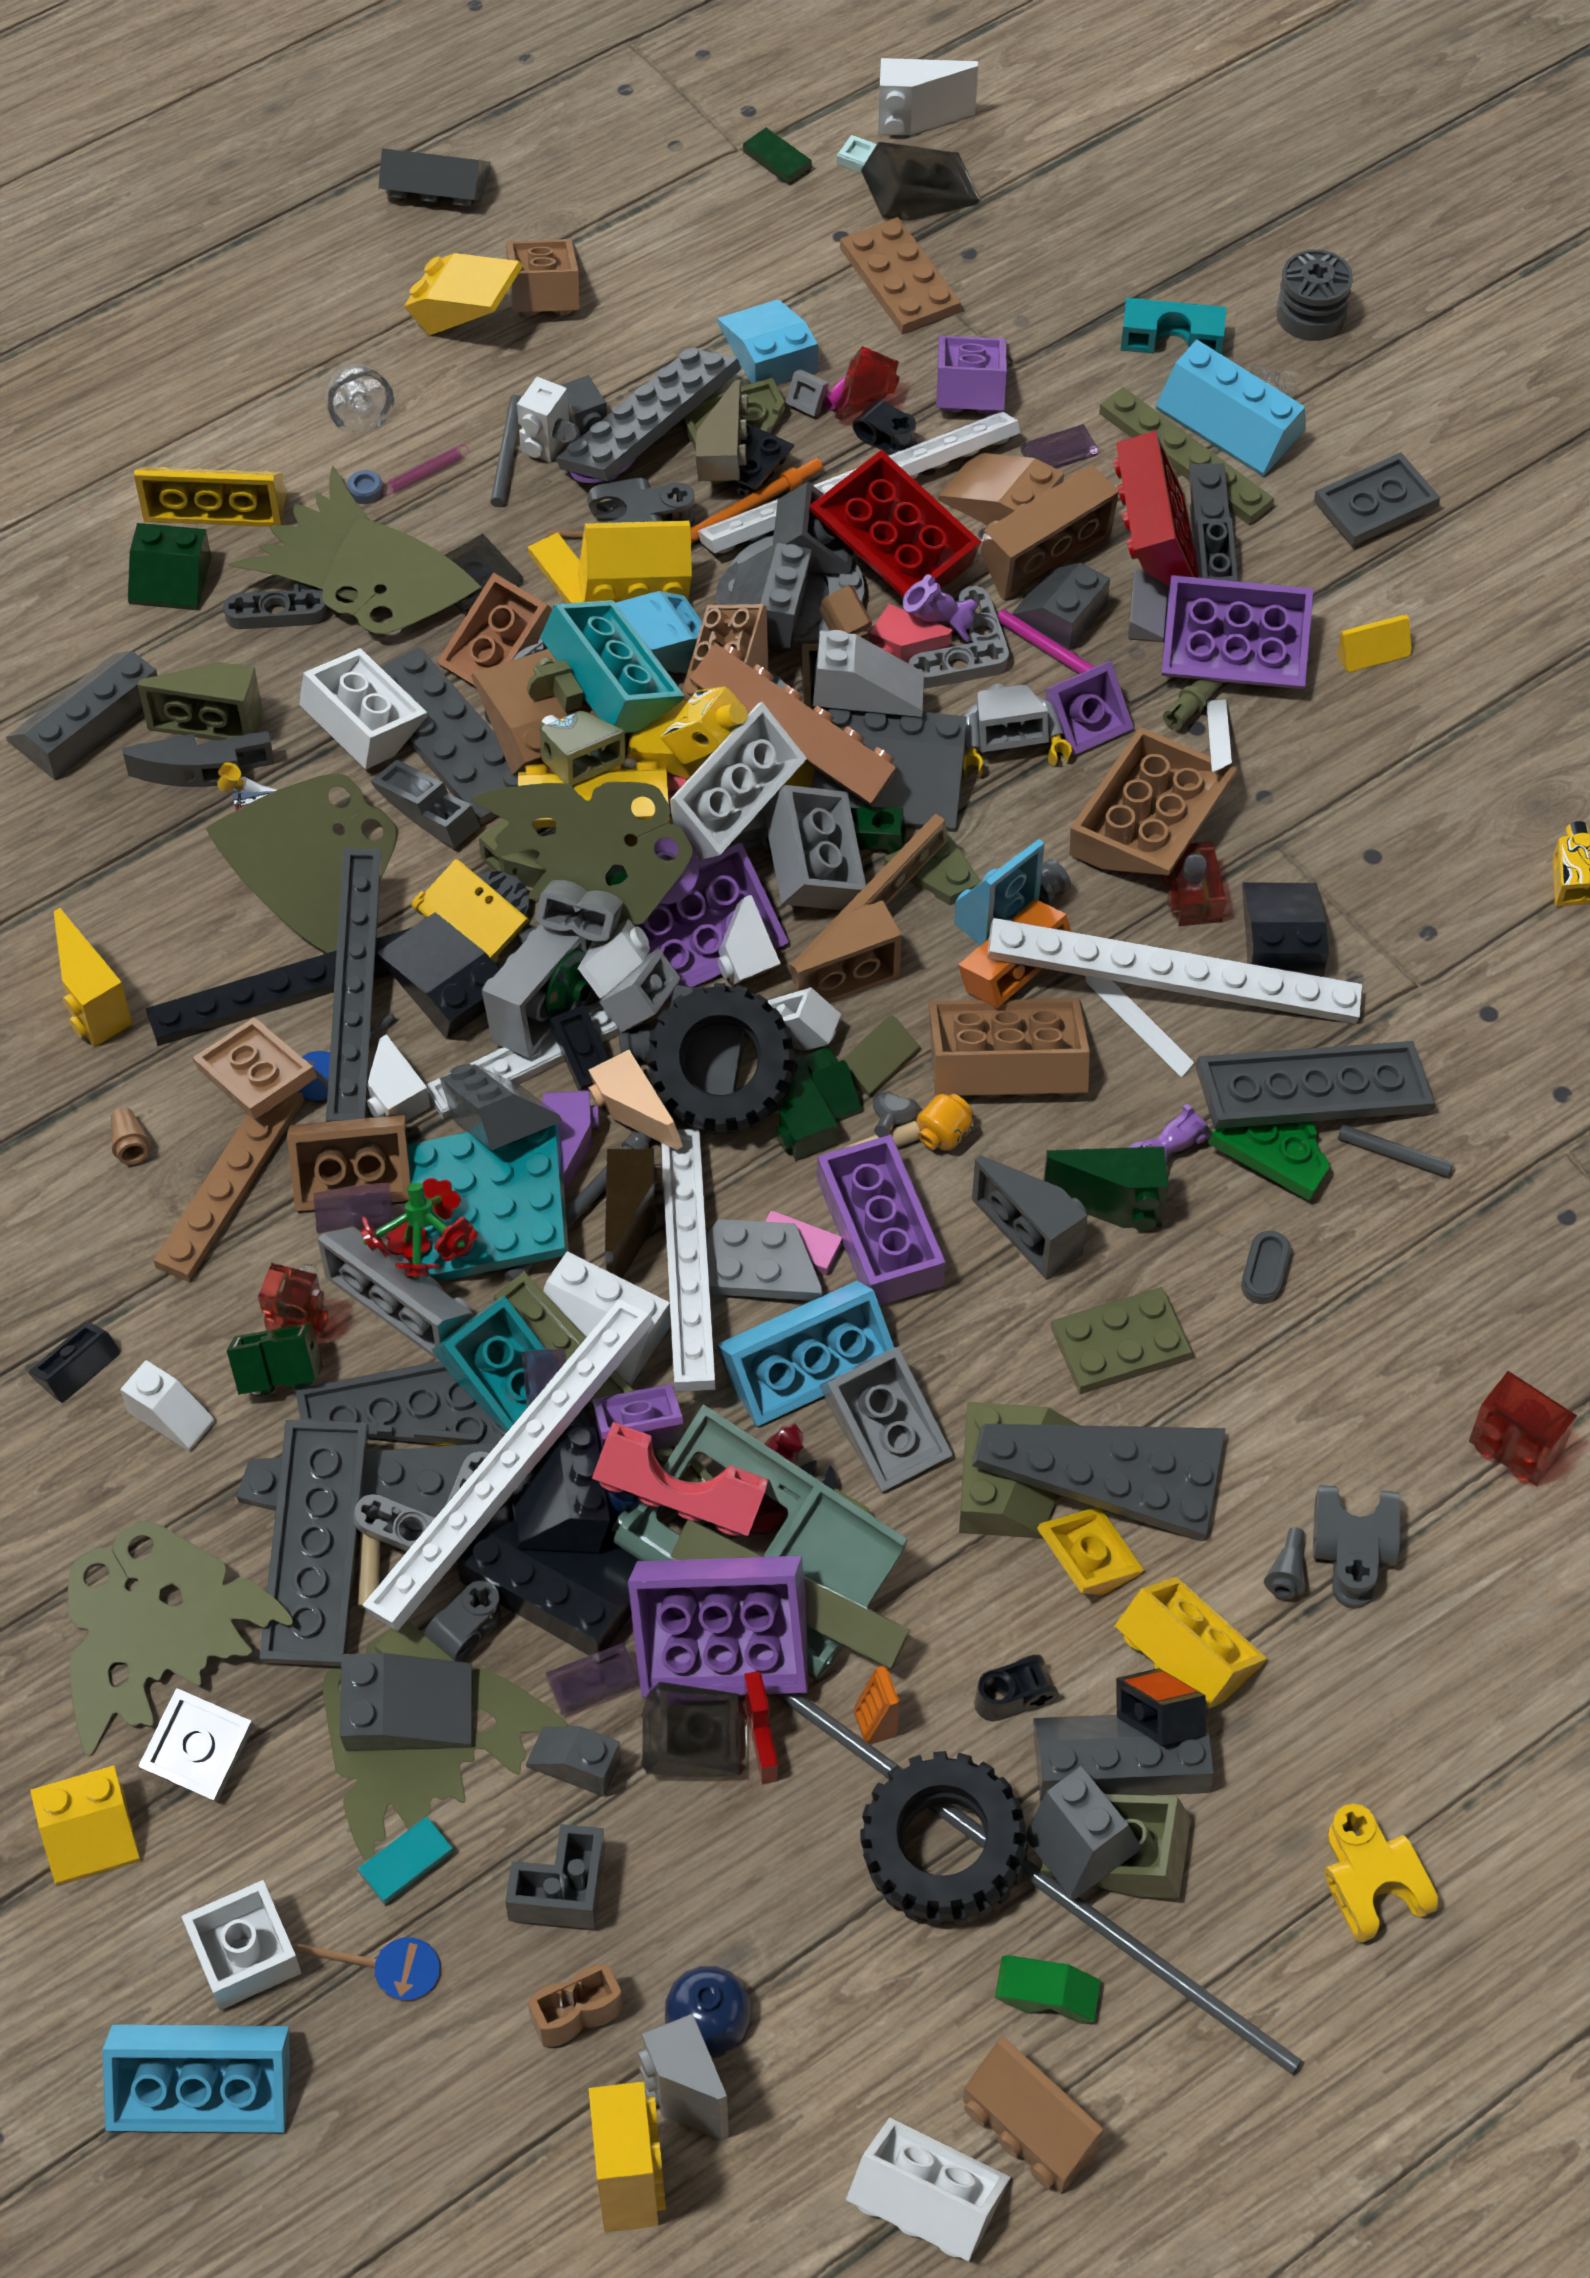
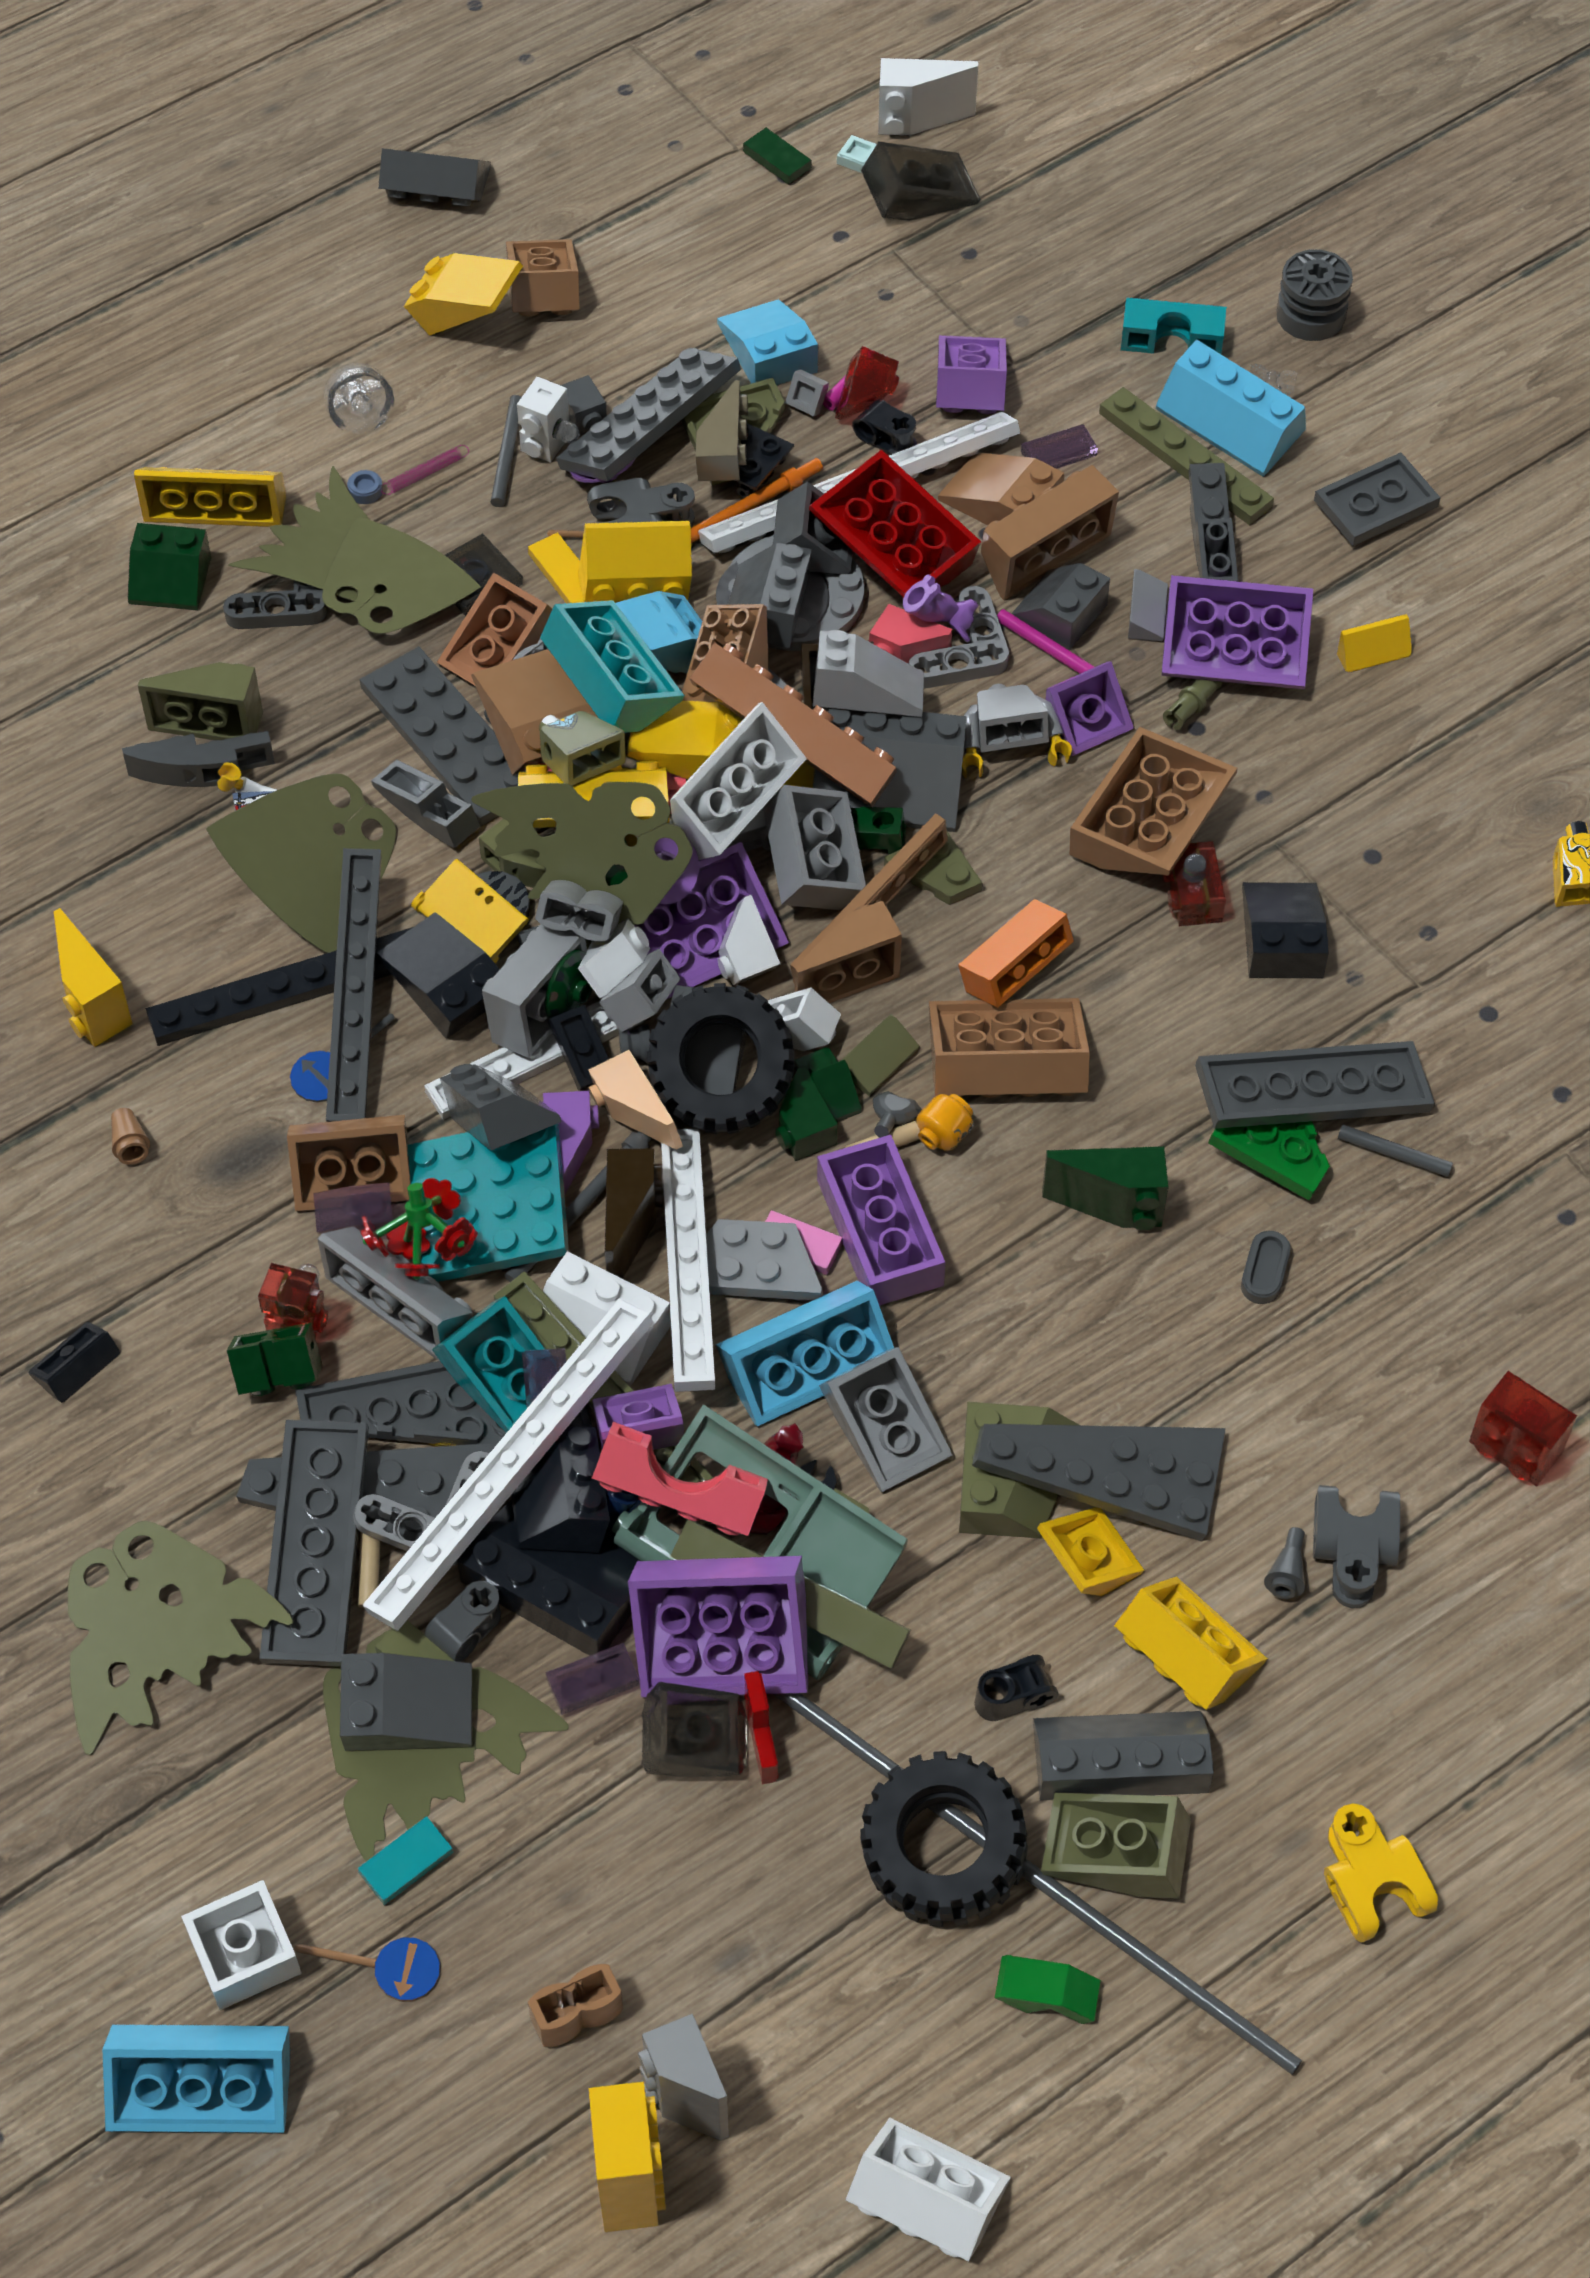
dark grey slope [6,651,158,780] -> none
yellow slope [30,1765,141,1886] -> none
white slope [120,1360,215,1452] -> none
plate [139,1688,255,1802] -> none
medium nougat plate [154,1092,304,1282] -> none
medium nougat plate [193,1017,318,1120] -> none
white slope [299,648,427,769] -> none
white slope [367,1035,430,1121] -> none
dark grey brick [505,1824,606,1929] -> none
dark grey slope [526,1726,621,1797] -> none
olive piece [527,657,583,712] -> none
yellow torso [660,686,748,765] -> none
dark blue cylinder [665,1966,751,2058] -> none
medium nougat brick [819,585,873,640] -> none
medium nougat plate [840,217,961,334] -> none
orange slope [854,1666,900,1744] -> none
medium azure slope [954,839,1045,945] -> none
medium nougat slope [963,2036,1104,2194] -> none
dark grey slope [972,1155,1088,1280] -> none
white plate [987,918,1362,1024] -> none
dark grey slope [1027,1766,1142,1900] -> none
dark grey wheel [1039,859,1071,905] -> none
olive plate [1051,1287,1192,1394] -> none
white sticker [1086,976,1194,1078] -> none
red slope [1113,430,1199,586] -> none
black brick [1116,1668,1208,1745] -> none
medium lavender animal [1129,1103,1212,1173] -> none
white sticker [1206,699,1232,772] -> none

